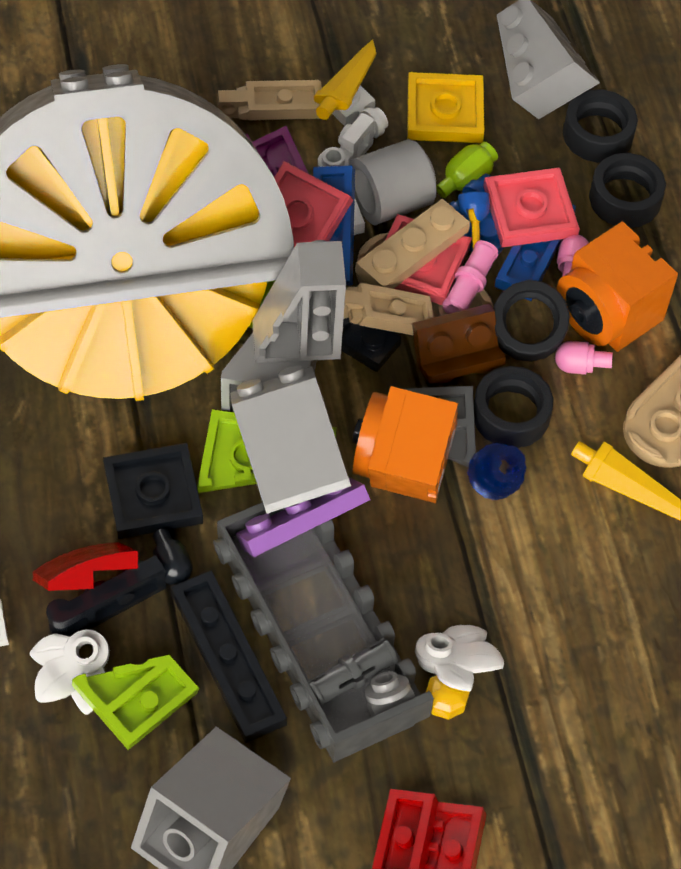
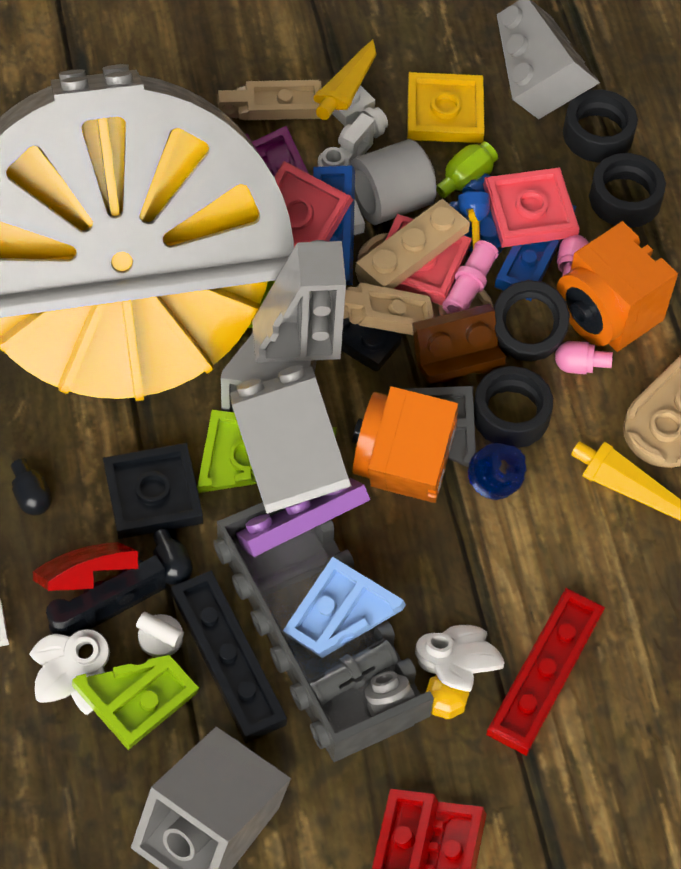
none -> black cylinder [11,458,52,516]
none -> white plate [136,612,184,657]
none -> light blue wing [283,557,406,658]
none -> red tile [486,588,605,756]

